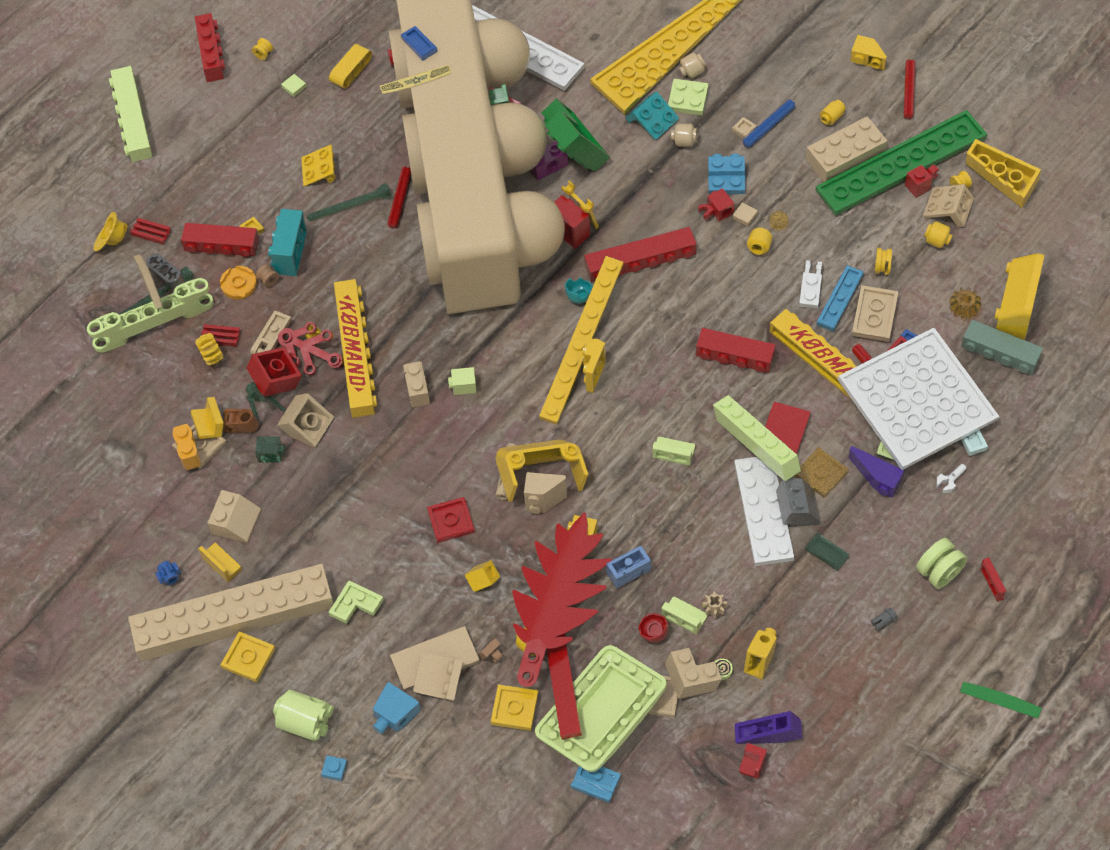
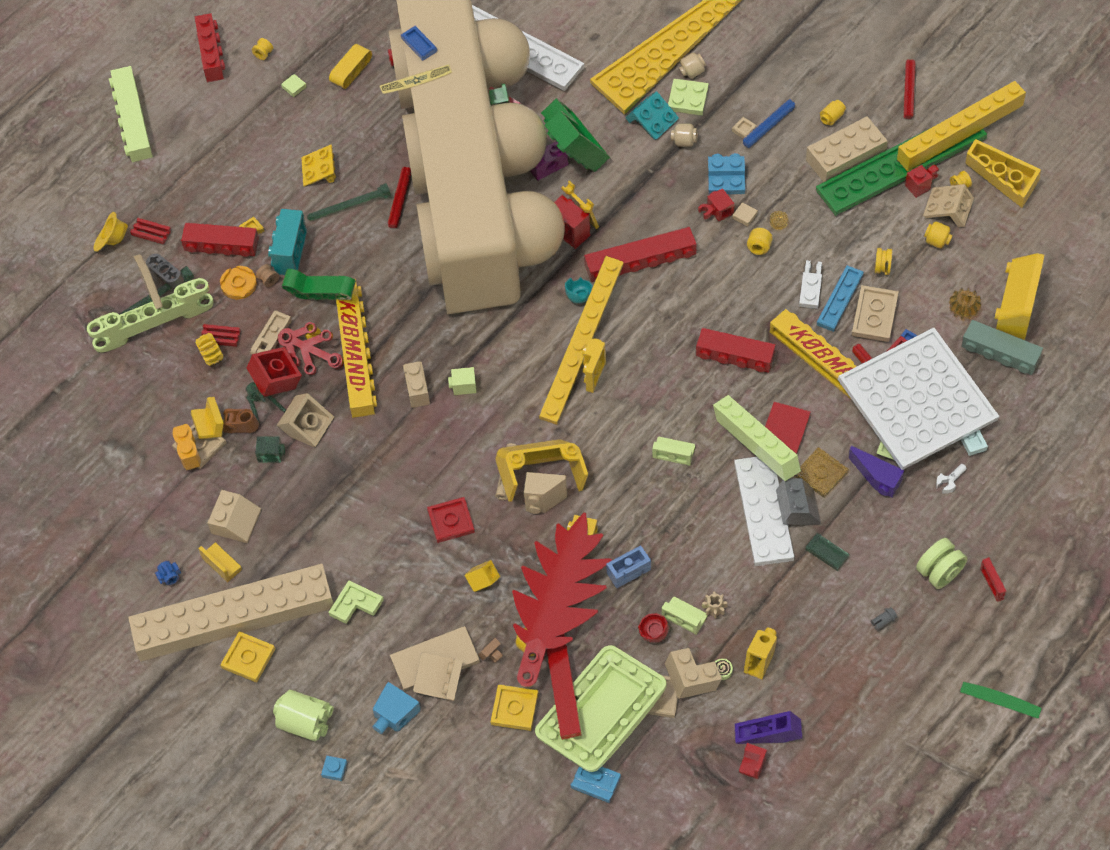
yellow slope [850,35,887,70] -> none
none -> green beam [282,269,356,300]
none -> yellow brick [897,81,1026,171]

